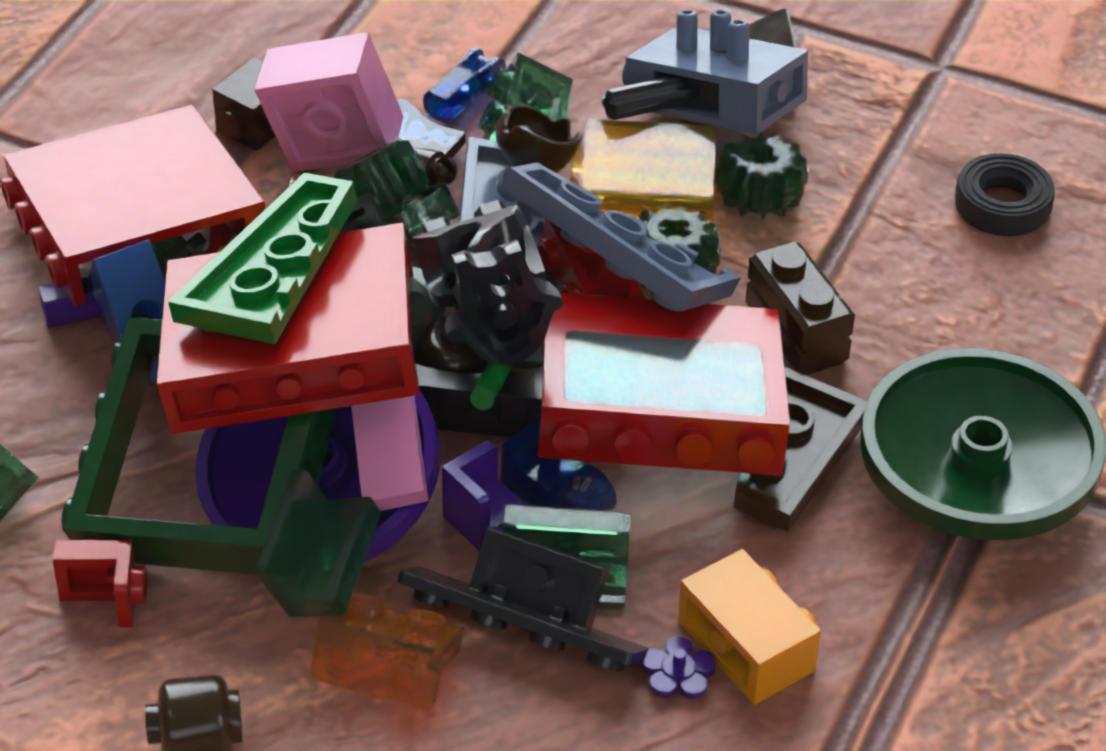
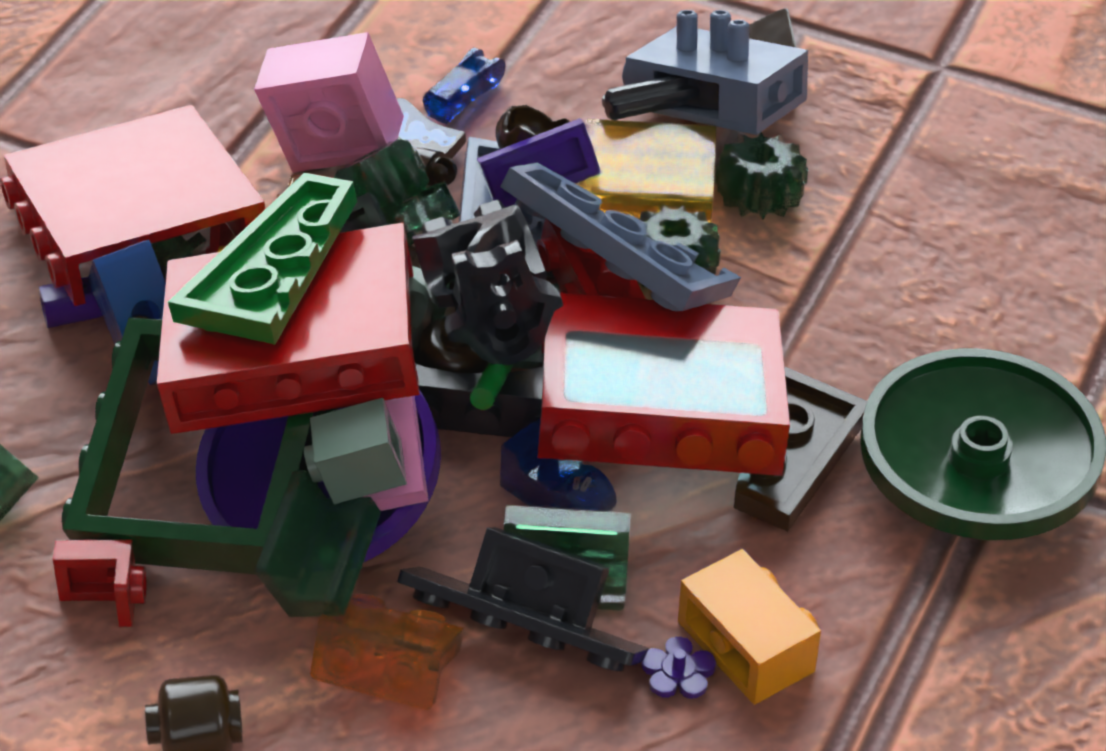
dark brown brick [212,57,275,151] -> none
dark purple panel [442,440,529,551] -> none
clear green bracket [478,52,573,141] -> none
dark brown brick [745,241,855,375] -> none
black tyre [955,153,1055,236] -> none
none -> sand green brick [304,398,407,504]
none -> dark purple tile [477,118,602,207]

